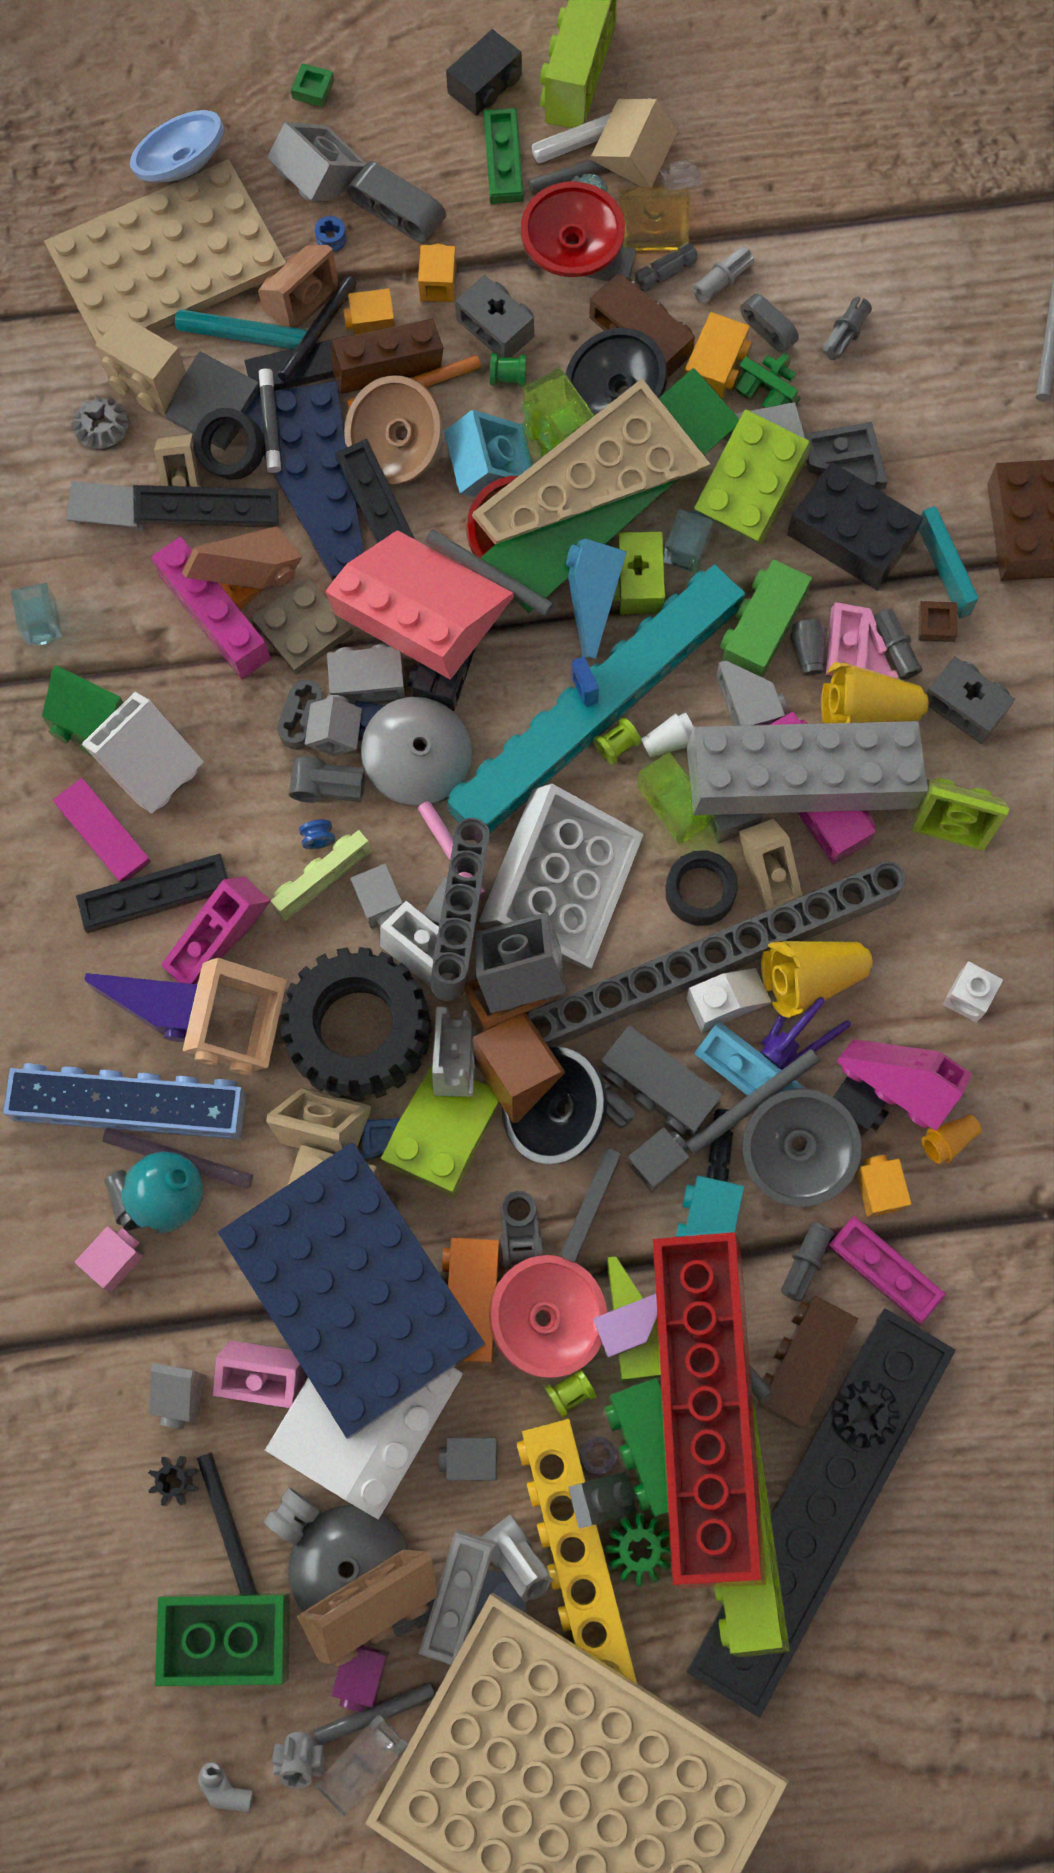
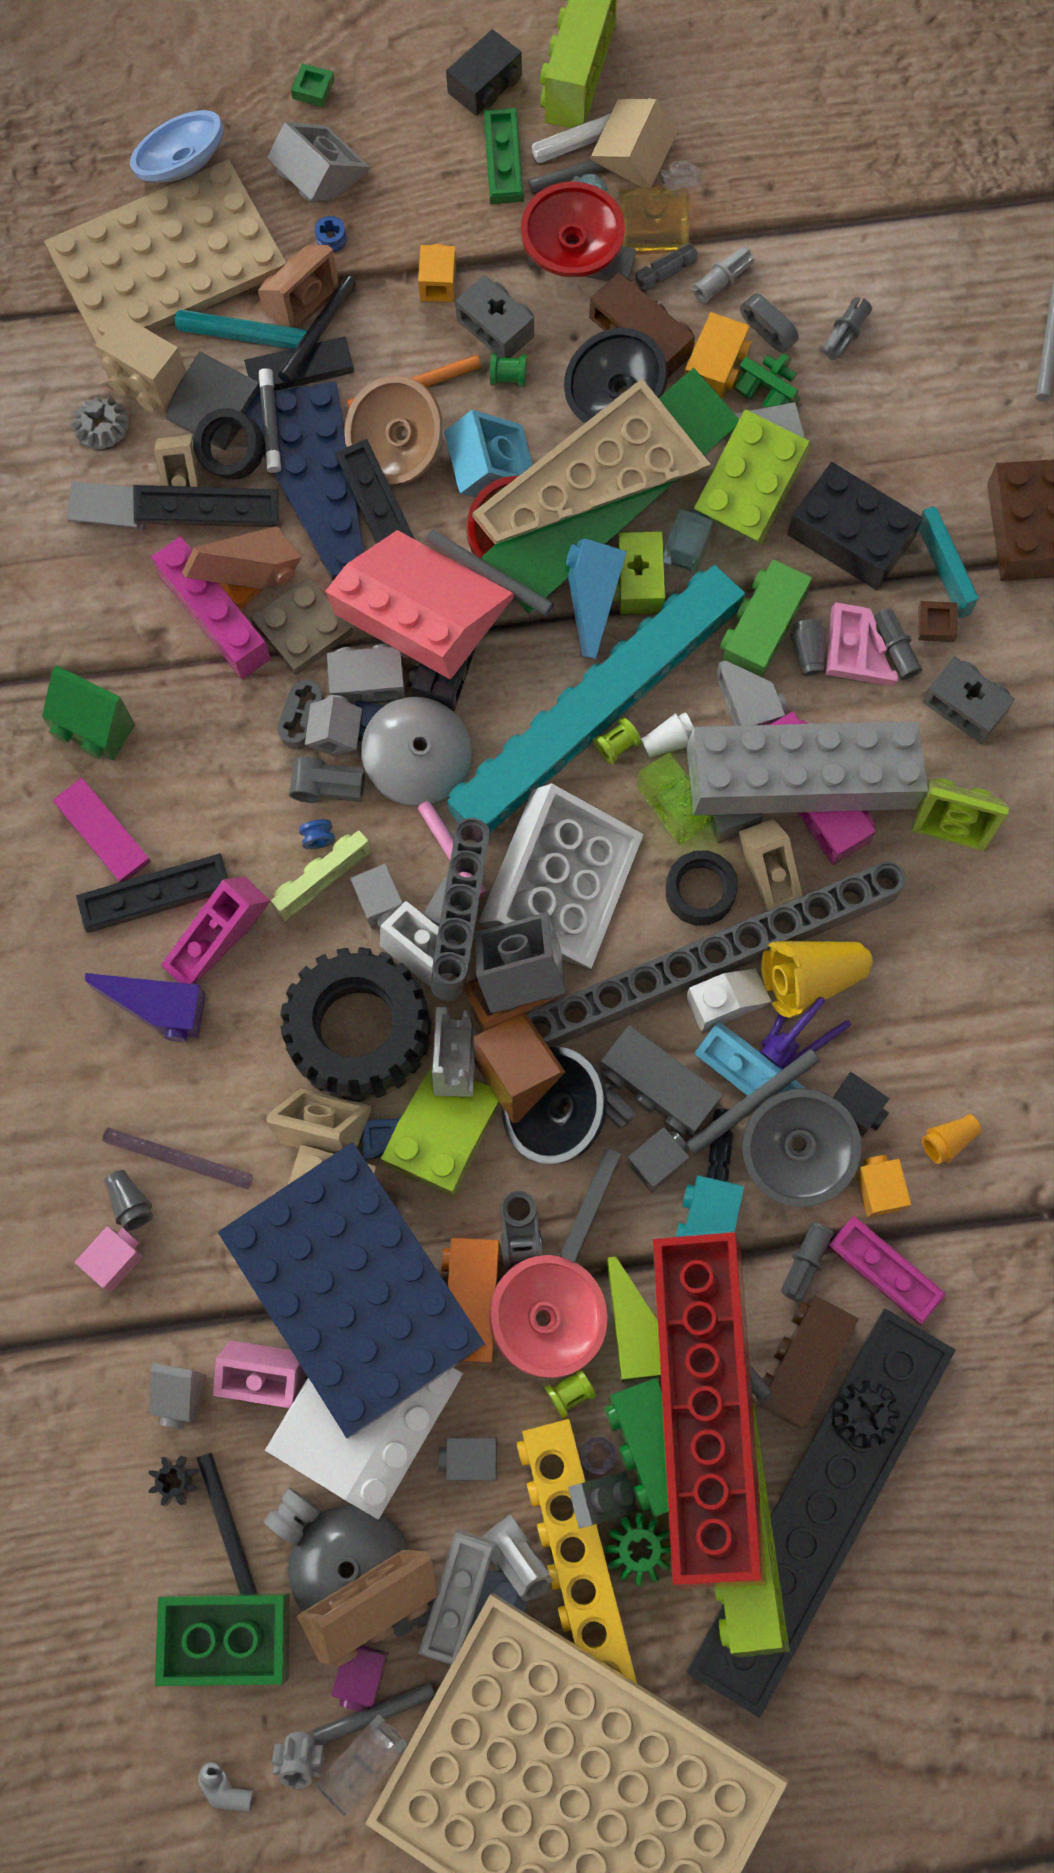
dark blue brick [3,1063,247,1140] -> none
clear light blue brick [11,583,62,645] -> none
white brick [82,692,204,814] -> none
teal cylinder [121,1151,203,1233] -> none
light nougat window [182,958,287,1076] -> none
reddish brown brick [331,318,444,394] -> none
light orange brick [343,288,395,335] -> none
dark grey beam [347,161,446,243] -> none
clear neon green brick [521,367,594,457] -> none
blue tile [571,656,599,707] -> none
lavender tile [593,1294,657,1358] -> none
dark grey wing [804,422,888,490] -> none
yellow cone [821,662,929,724] -> none
dark pink slope [837,1039,972,1131] -> none
white brick [942,961,1003,1023] -> none

